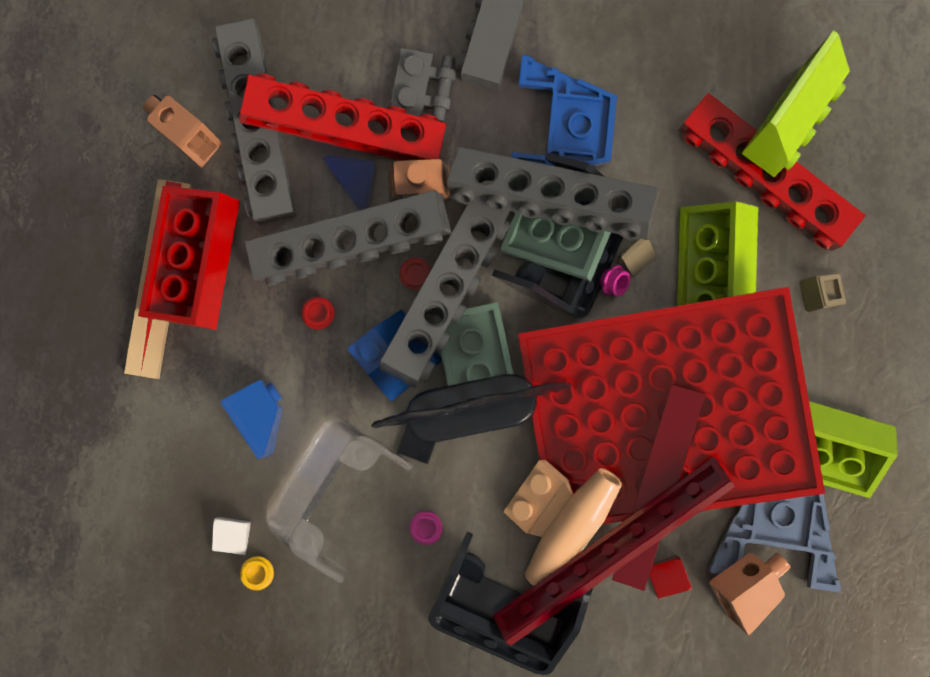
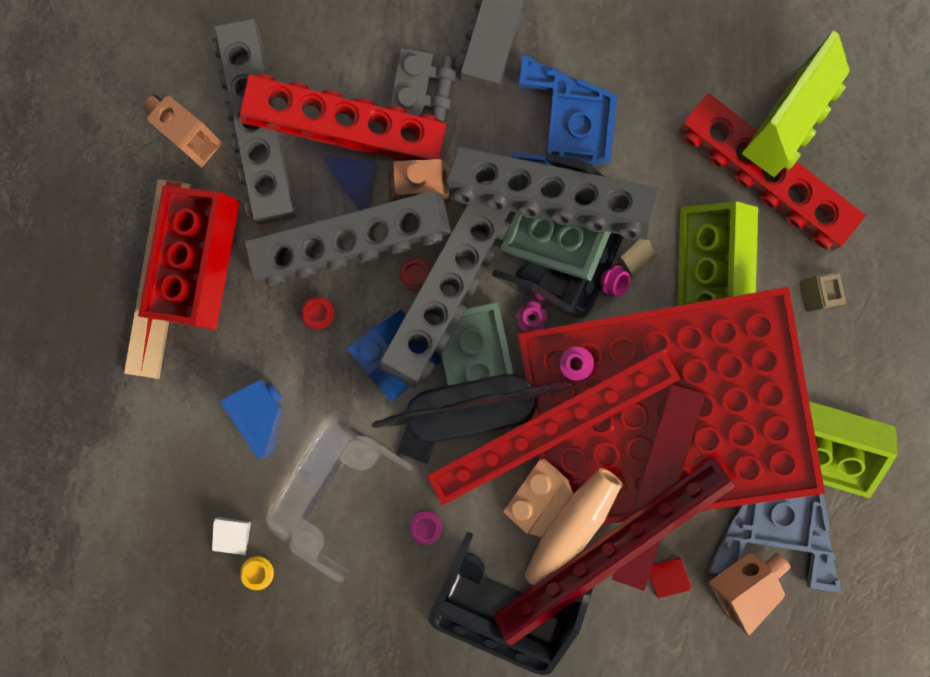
none -> red plate [427,349,681,506]
none -> dark pink plate [516,301,548,332]
none -> dark pink plate [560,347,594,381]

